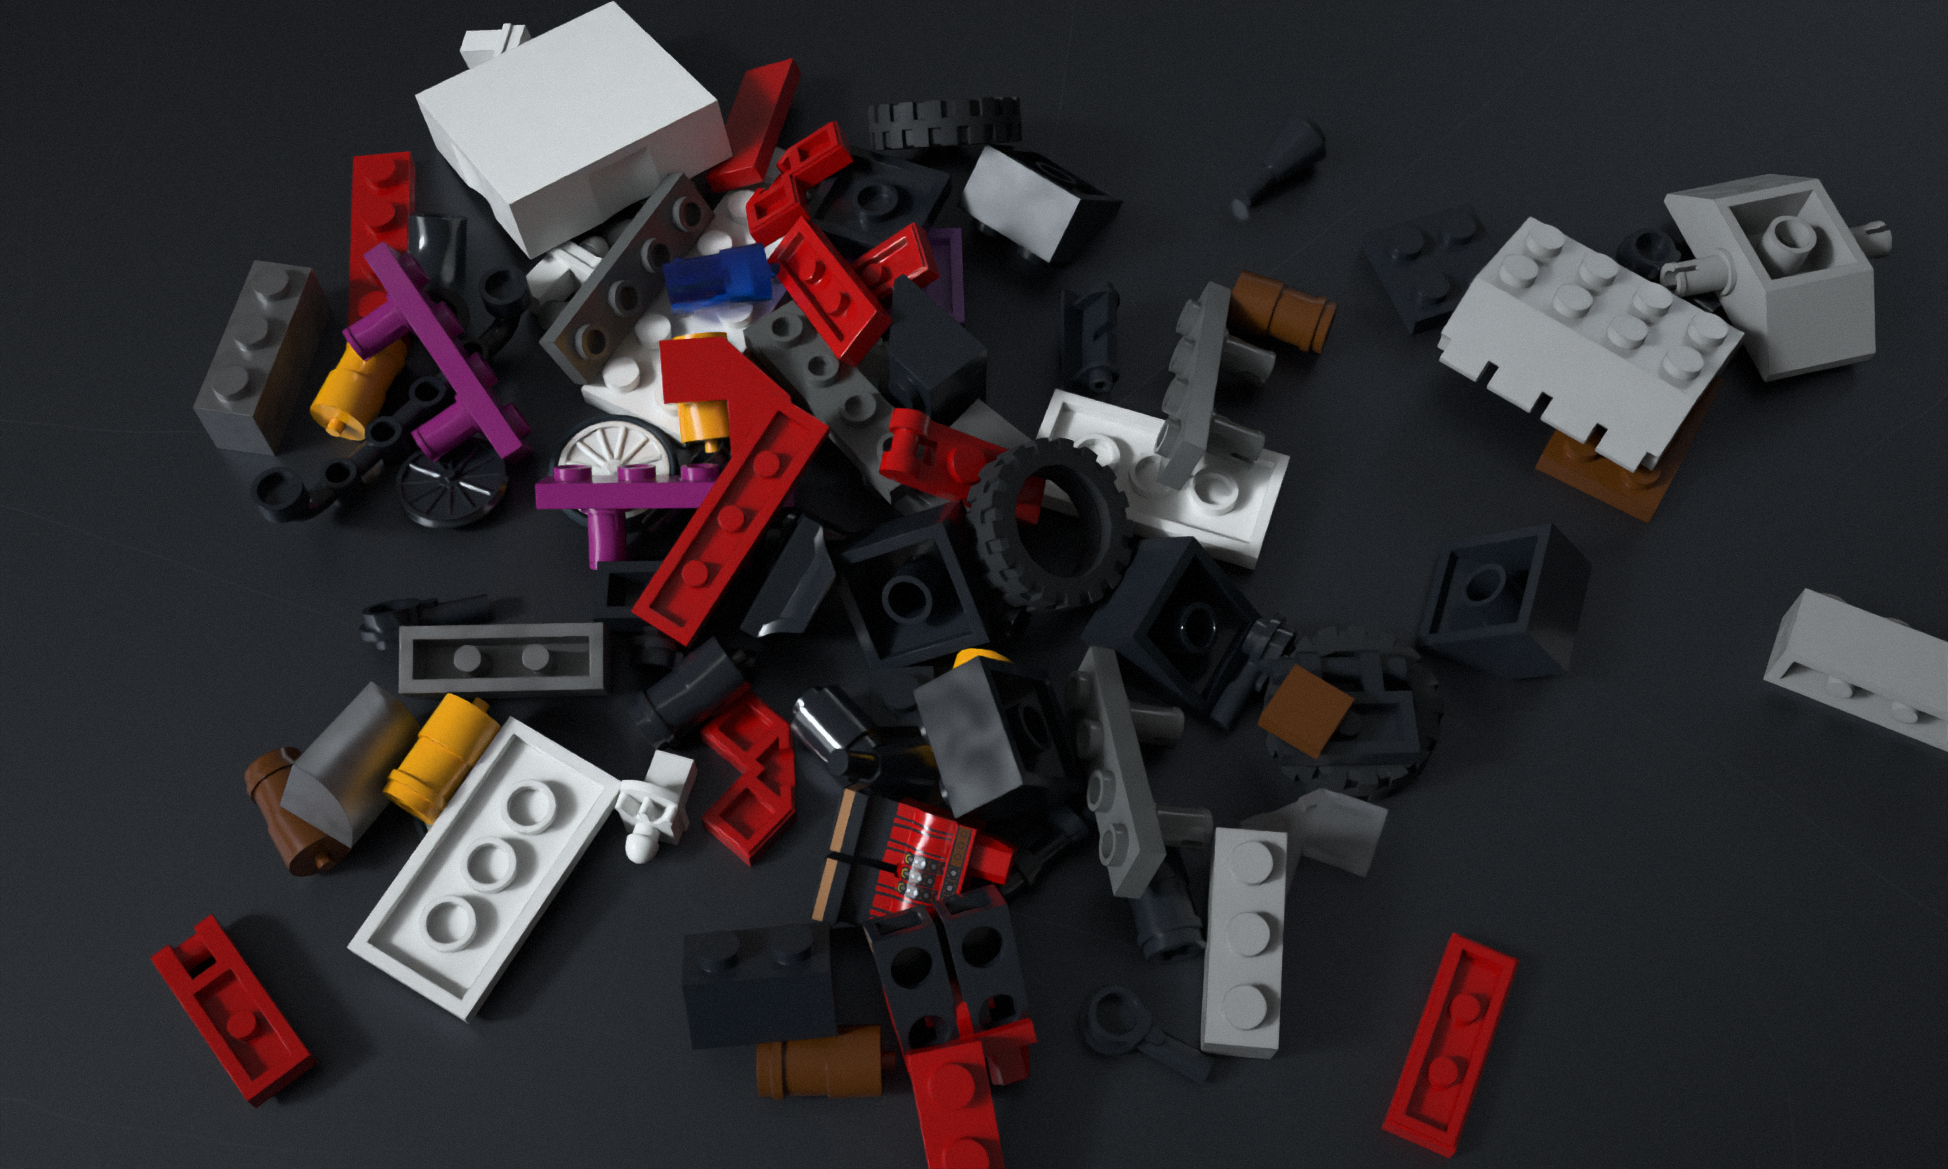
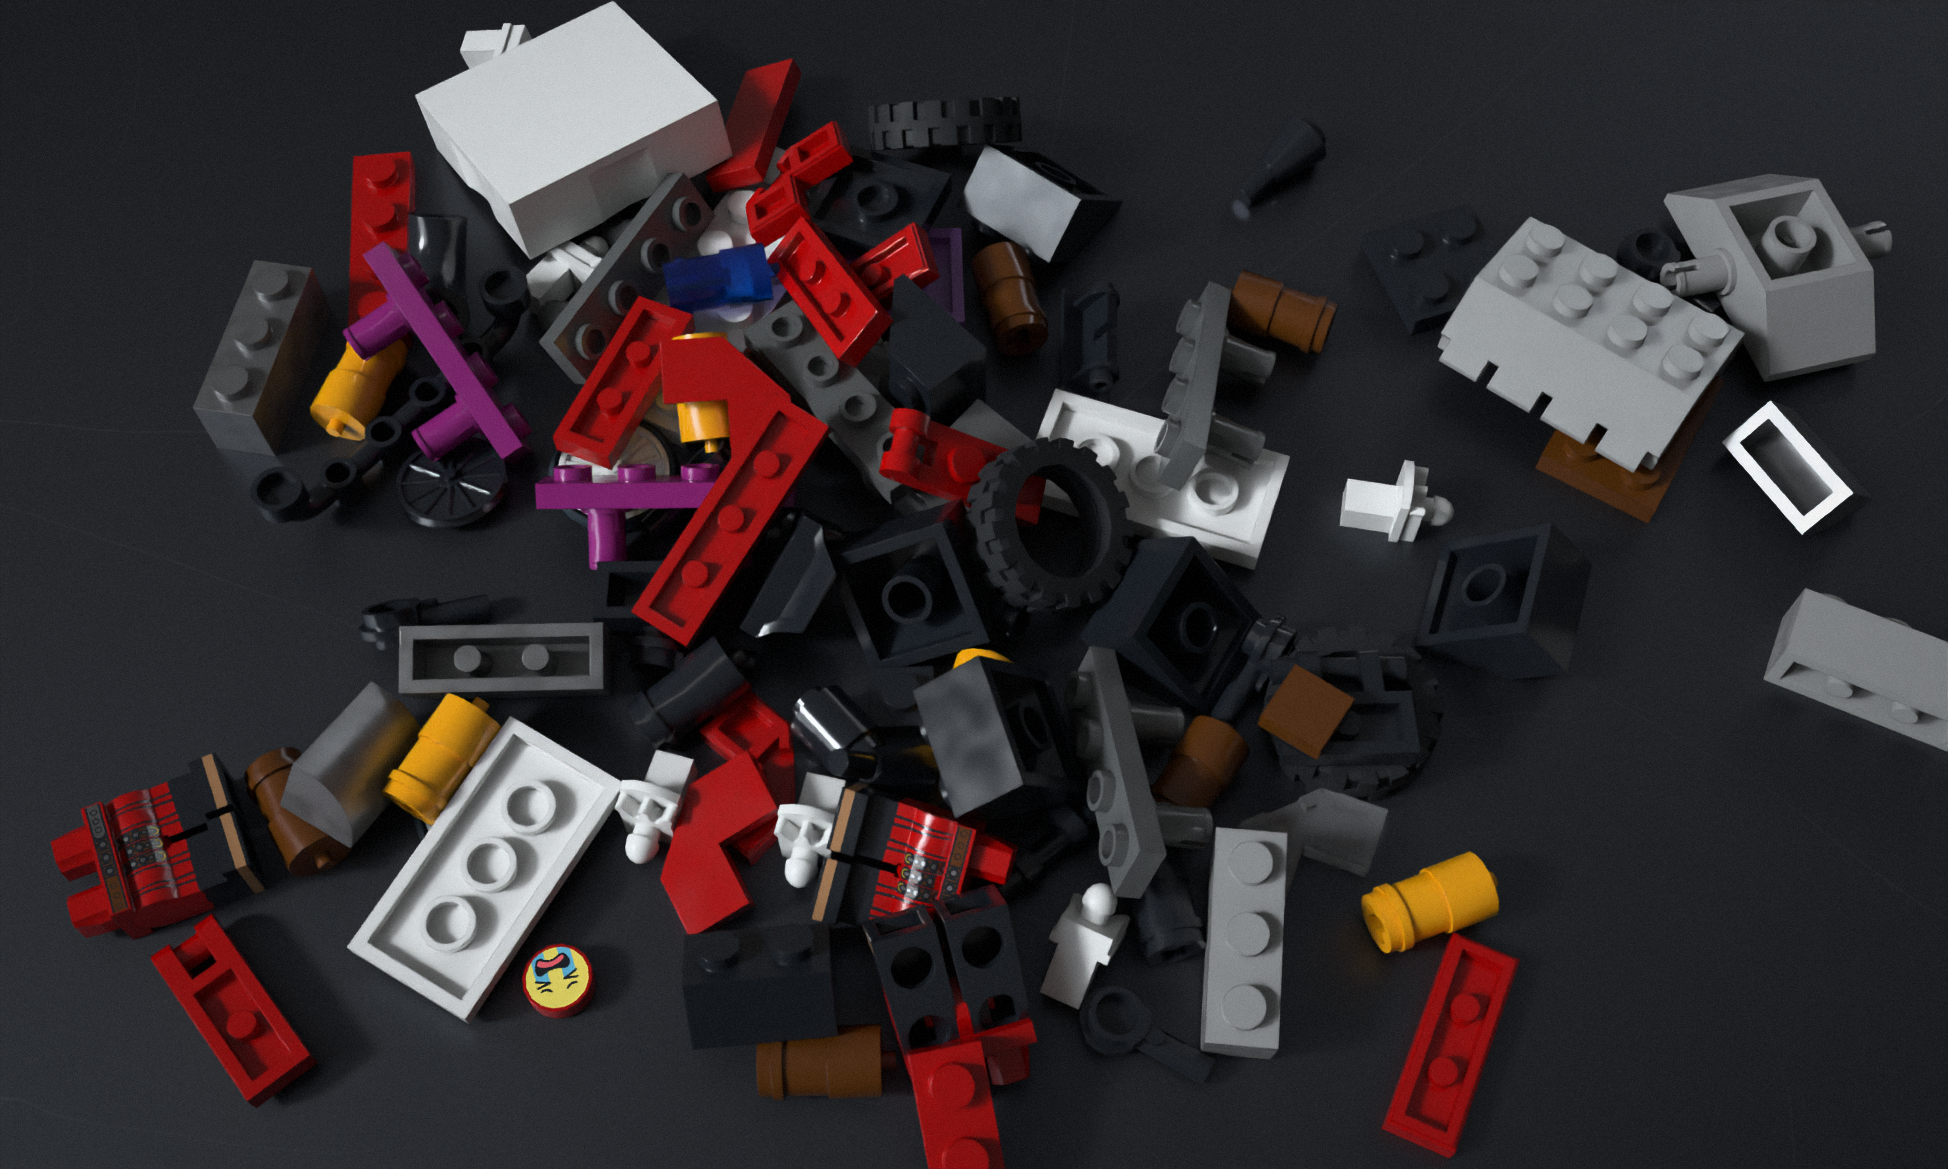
none -> hips [51,752,269,940]
none -> tile [522,944,596,1019]
none -> red plate [552,296,696,470]
none -> red tile [660,750,780,935]
none -> white piece [774,772,847,888]
none -> reddish brown piece [971,242,1049,356]
none -> white piece [1040,883,1131,1009]
none -> reddish brown piece [1149,715,1251,809]
none -> white piece [1340,460,1454,542]
none -> light orange piece [1361,851,1499,954]
none -> flat silver brick [1722,400,1873,535]

